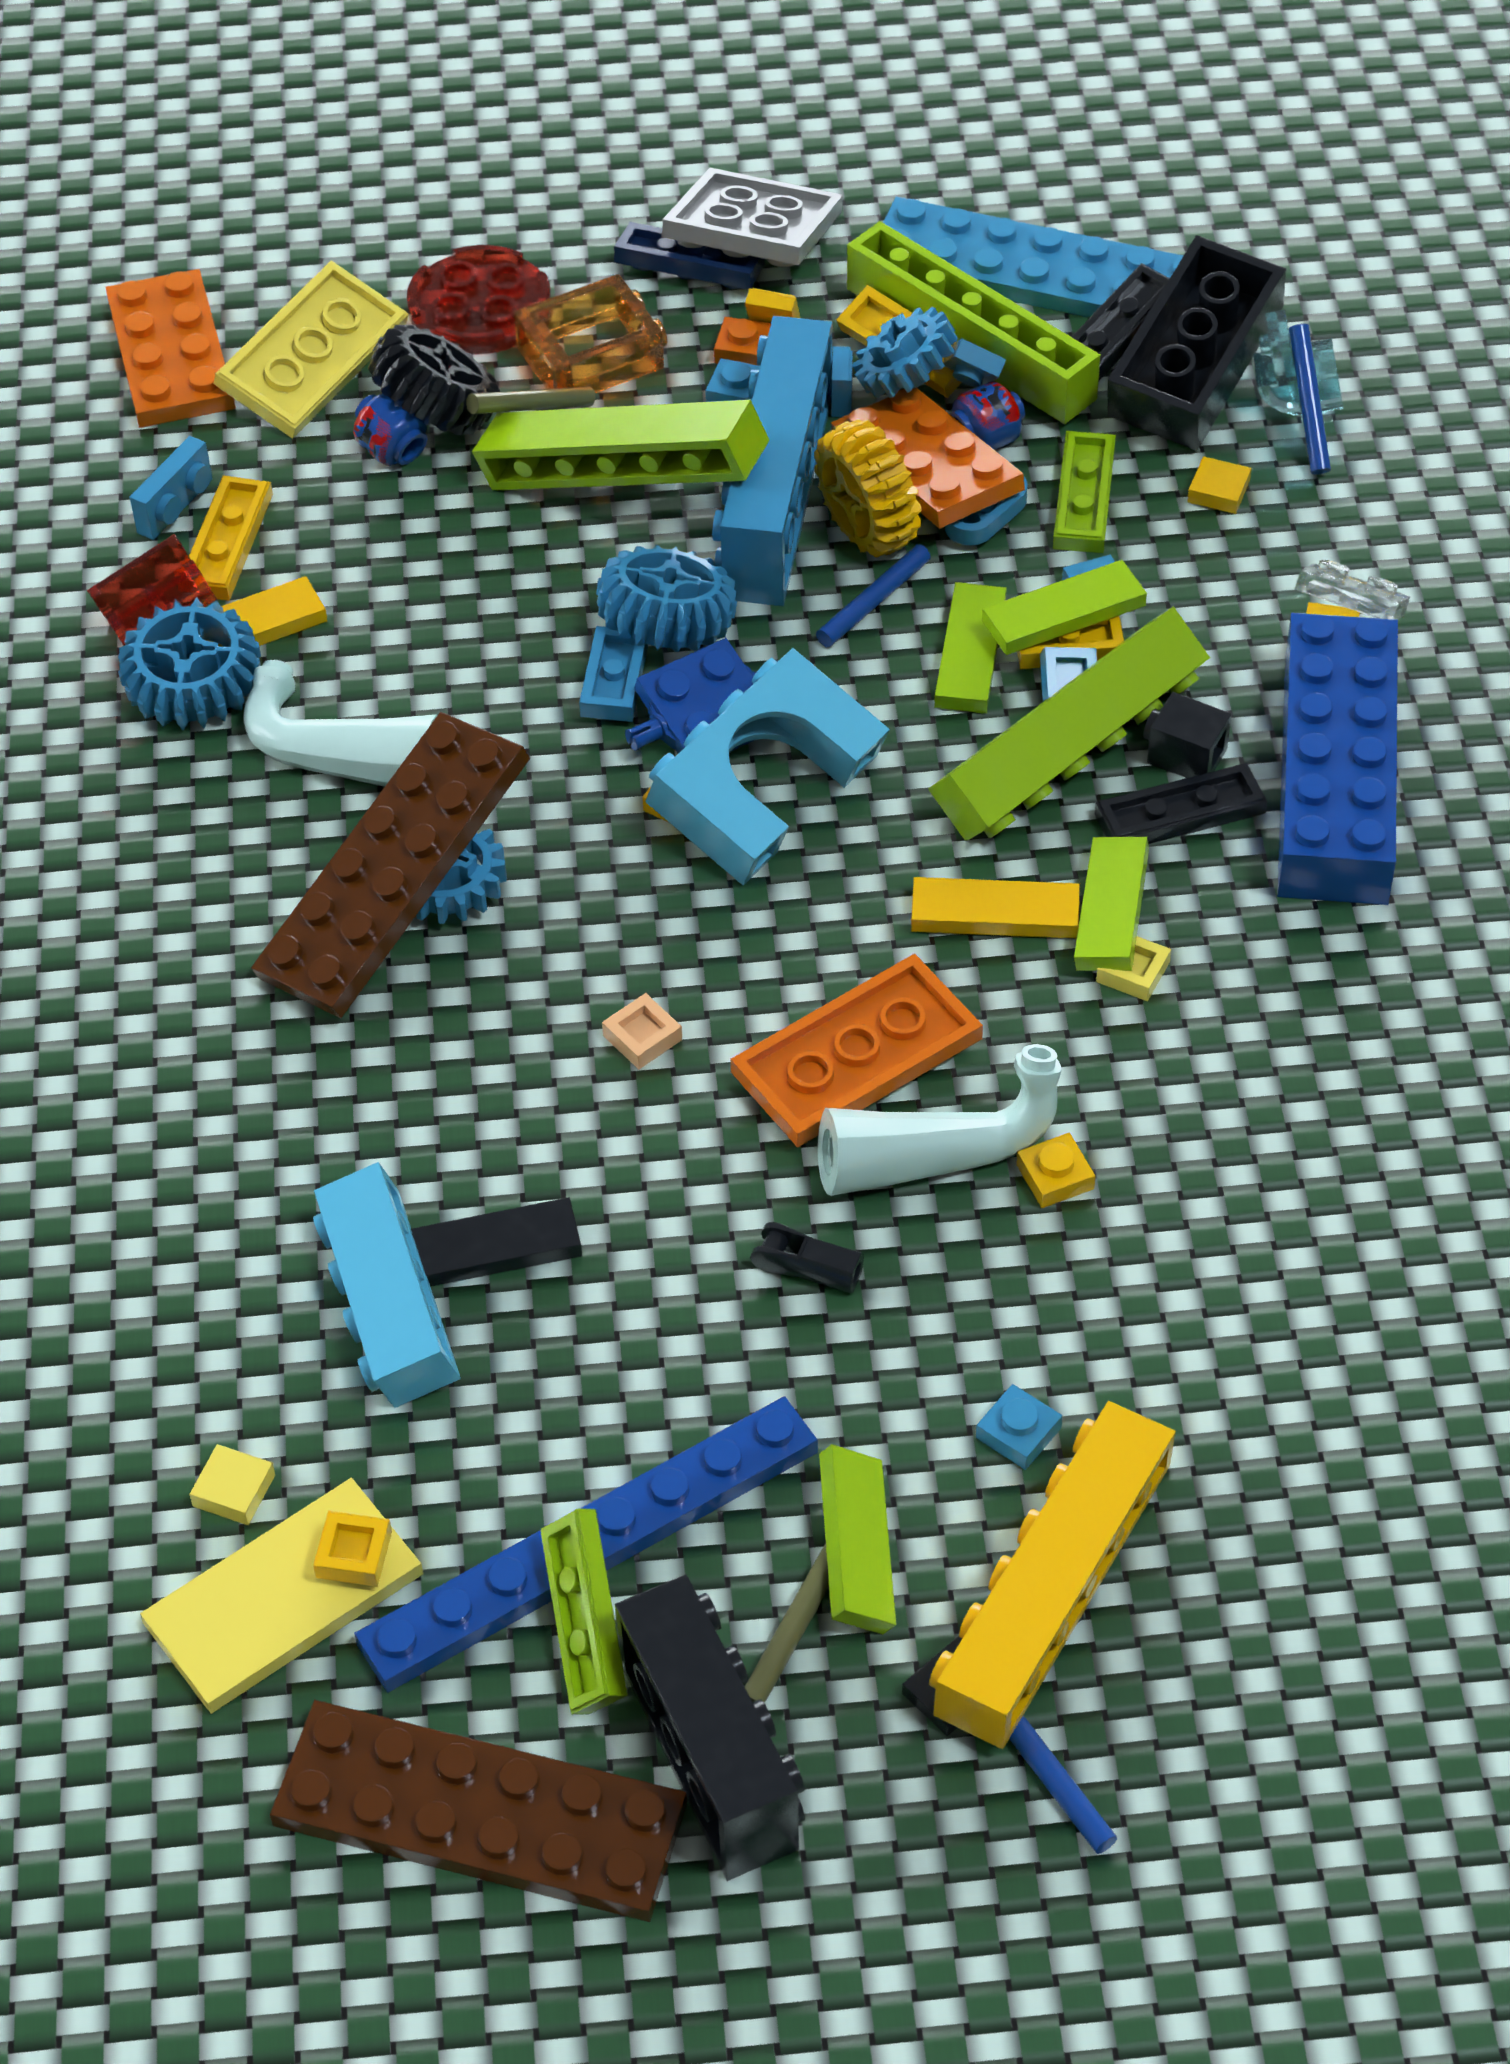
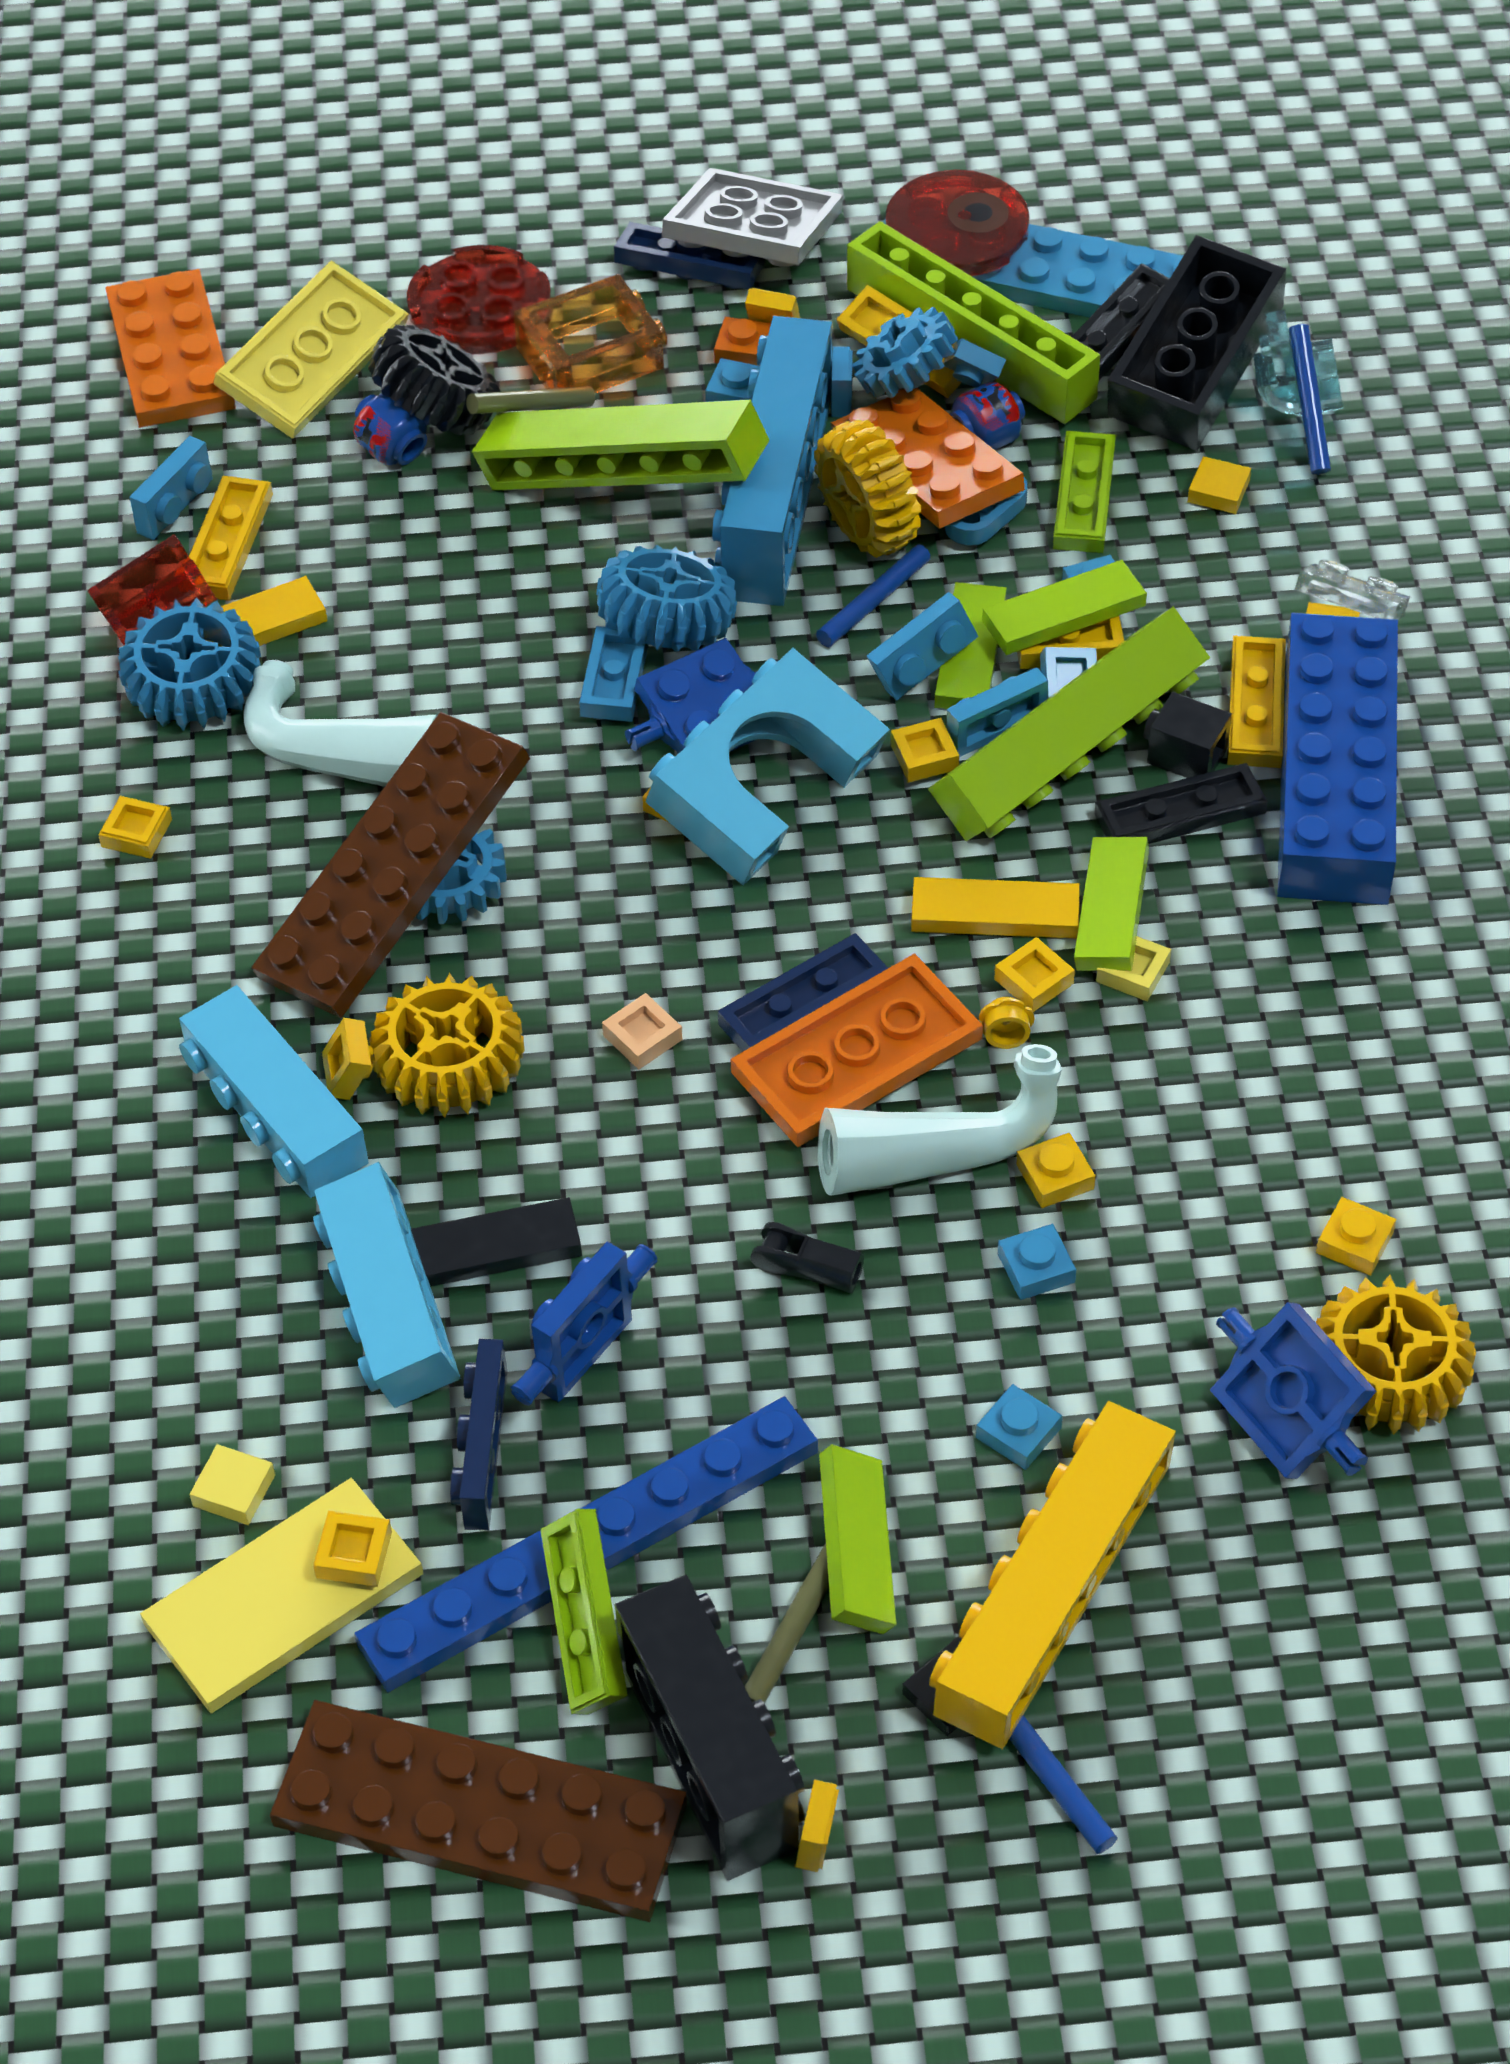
none -> yellow tile [98,796,172,859]
none -> medium azure brick [179,985,369,1198]
none -> yellow plate [322,1017,373,1100]
none -> yellow gear [369,973,525,1118]
none -> dark blue plate [450,1339,508,1531]
none -> blue plate [511,1241,658,1406]
none -> dark blue plate [718,933,888,1052]
none -> yellow tile [795,1779,839,1872]
none -> dark azure plate [867,592,979,700]
none -> clear red tile [886,170,1029,276]
none -> yellow plate [890,718,959,783]
none -> dark azure plate [946,667,1049,757]
none -> yellow plate [979,997,1035,1049]
none -> yellow plate [994,937,1075,1012]
none -> dark azure plate [997,1223,1076,1300]
none -> blue plate [1210,1302,1377,1479]
none -> yellow tile [1227,635,1286,768]
none -> yellow plate [1316,1197,1397,1276]
none -> yellow gear [1316,1275,1476,1435]

